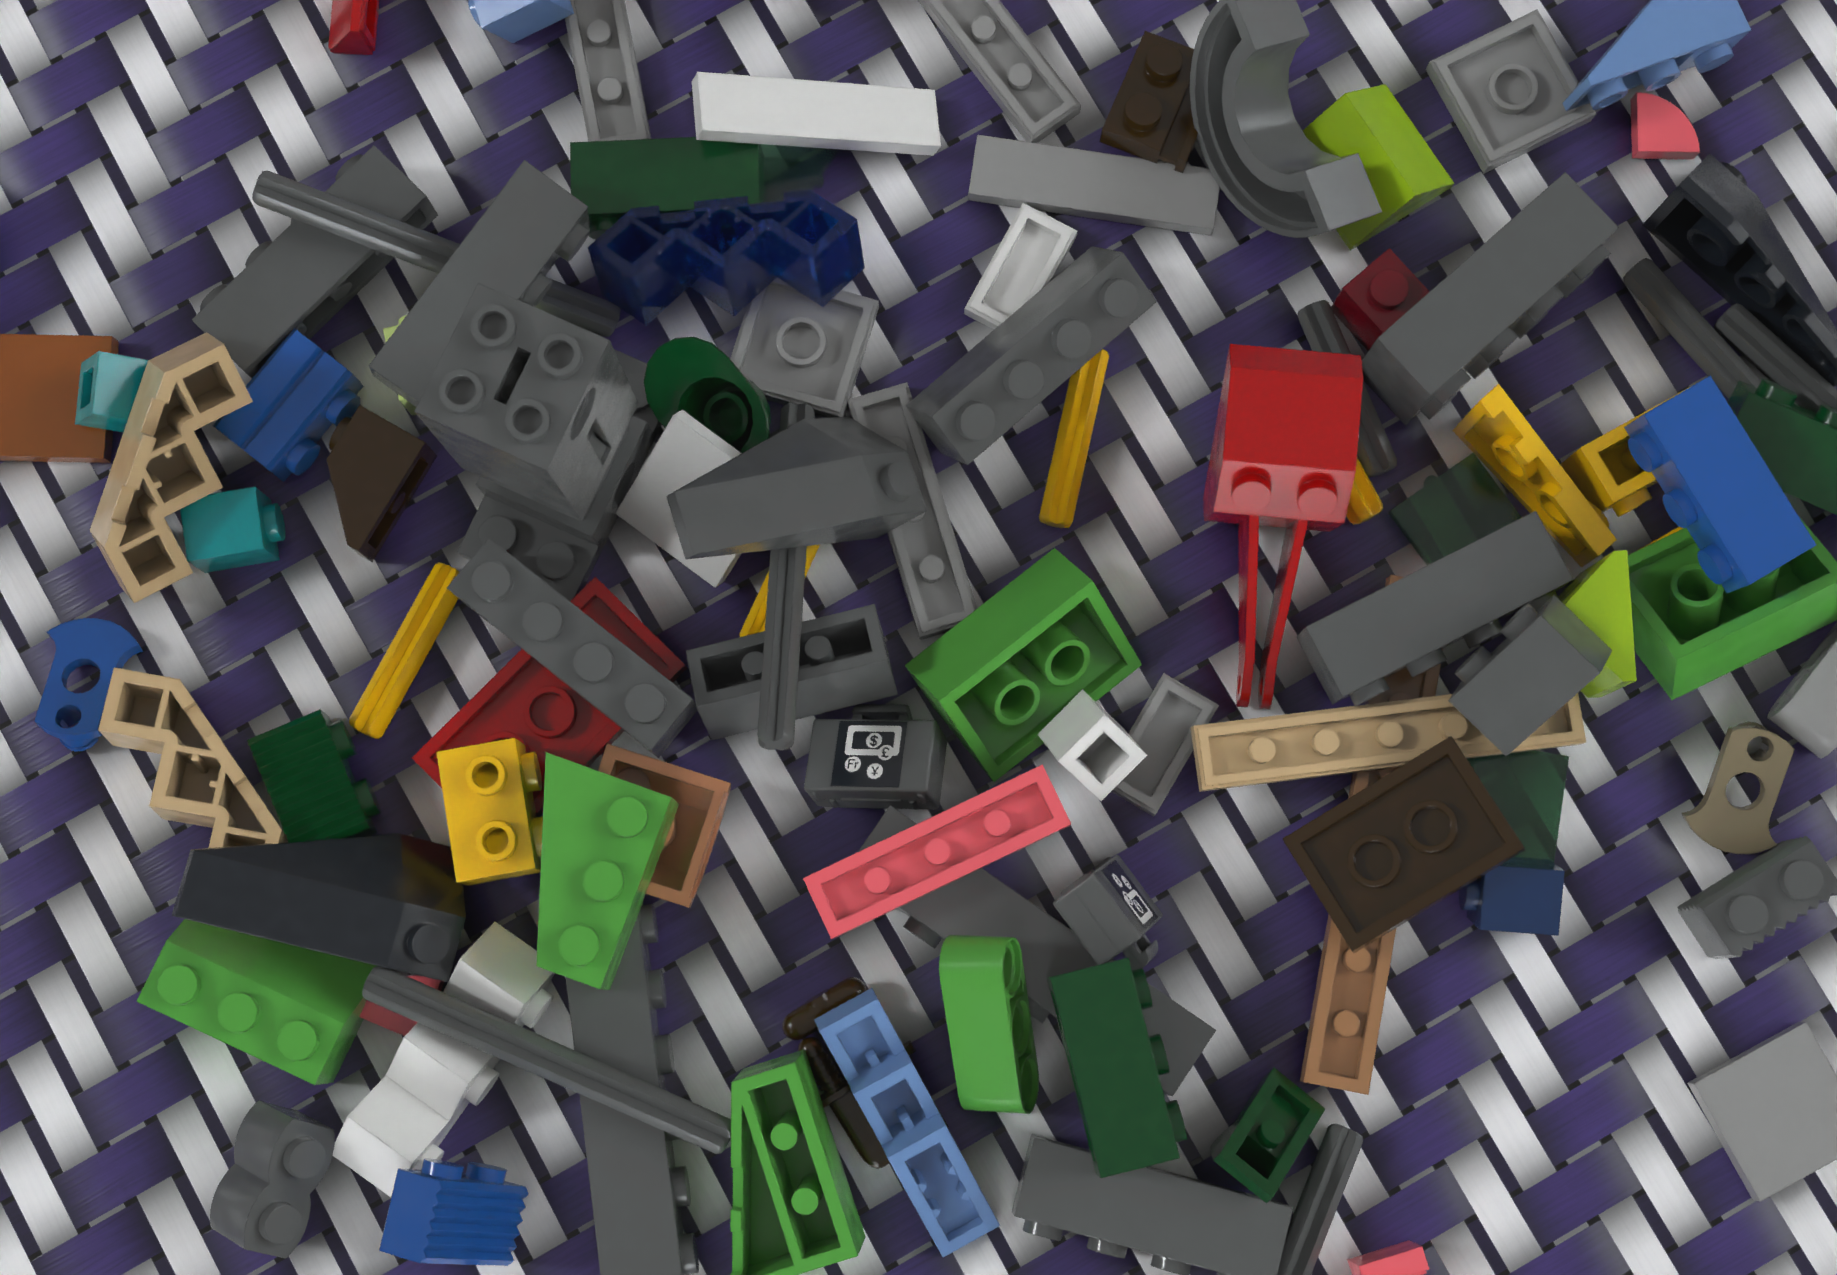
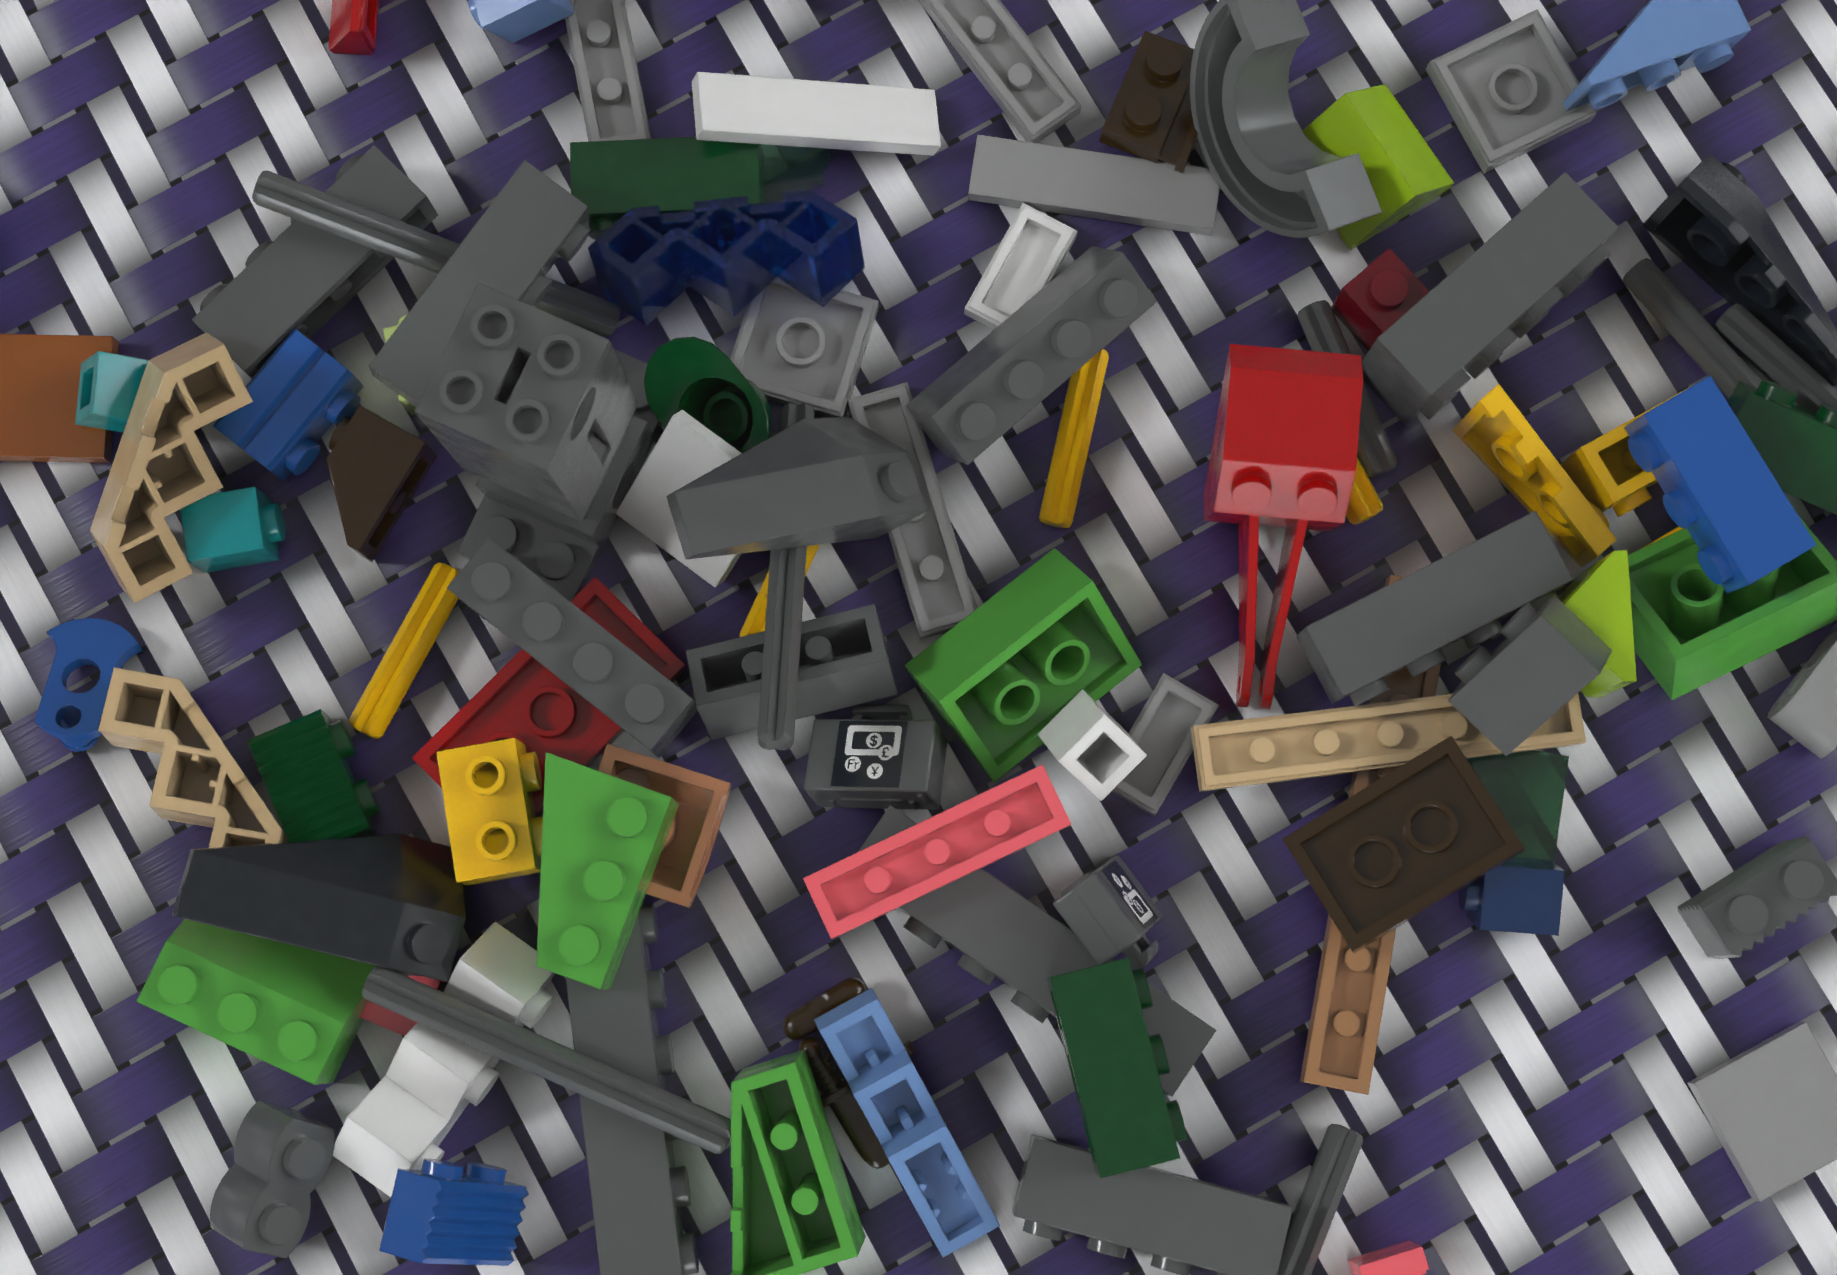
bright green beam [939,935,1039,1114] -> none
dark green slope [1210,1068,1325,1203] -> none
clear green piece [1388,453,1522,565] -> none
coral tile [1630,92,1700,159] -> none
dark tan piece [1681,721,1795,854] -> none

